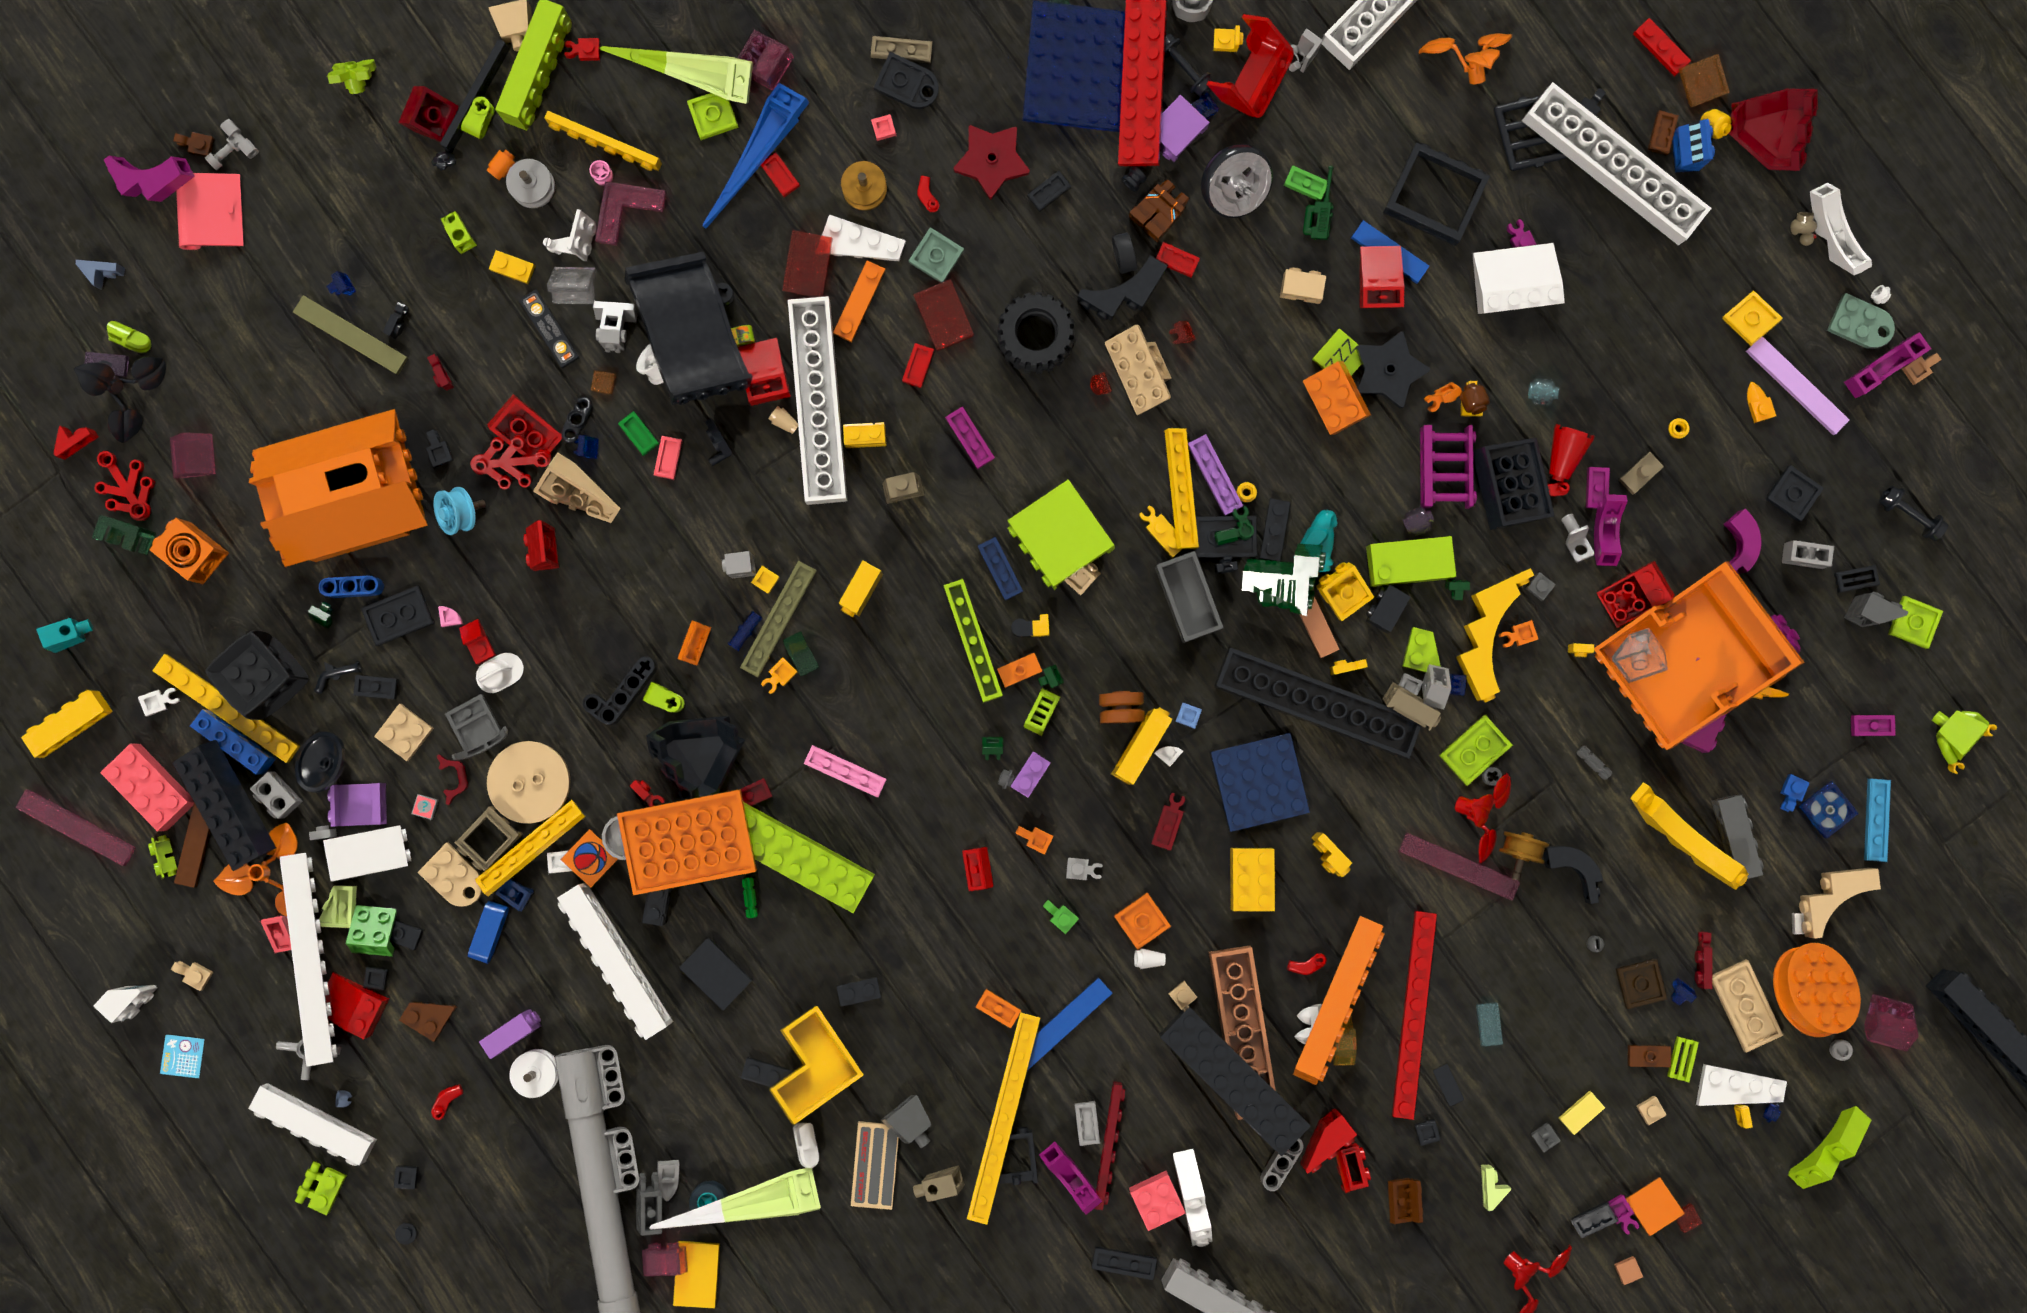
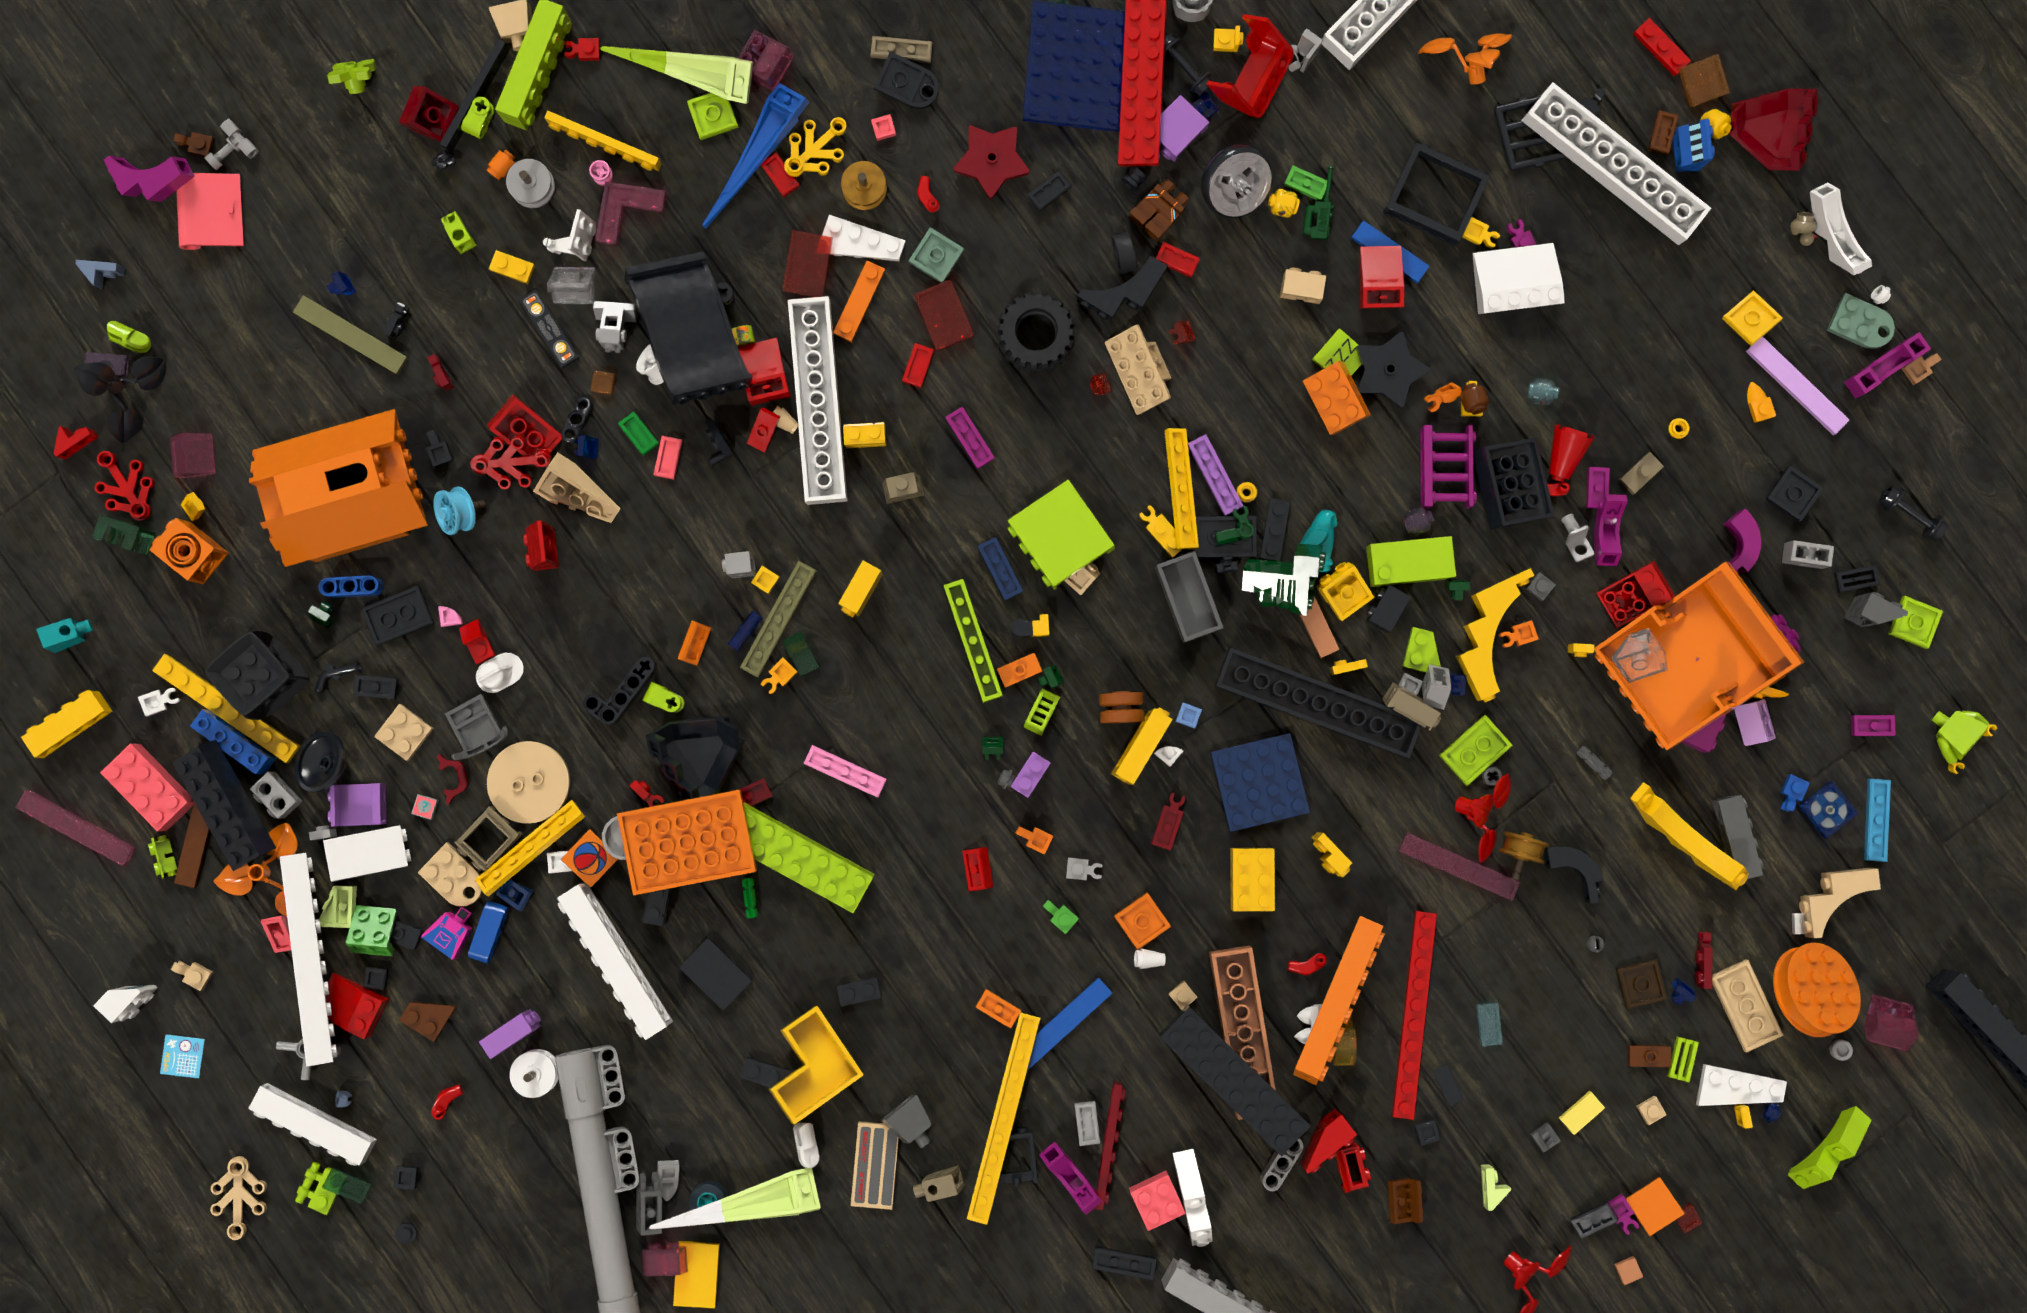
none -> yellow plate [181,492,205,521]
none -> tan plant [210,1156,267,1240]
none -> clear green plate [322,1167,371,1204]
none -> torso [421,907,473,960]
none -> red plate [747,407,781,452]
none -> yellow plant [784,117,846,177]
none -> yellow head [1268,189,1300,218]
none -> yellow plate [1462,217,1500,248]
none -> lavender panel [1734,699,1776,746]

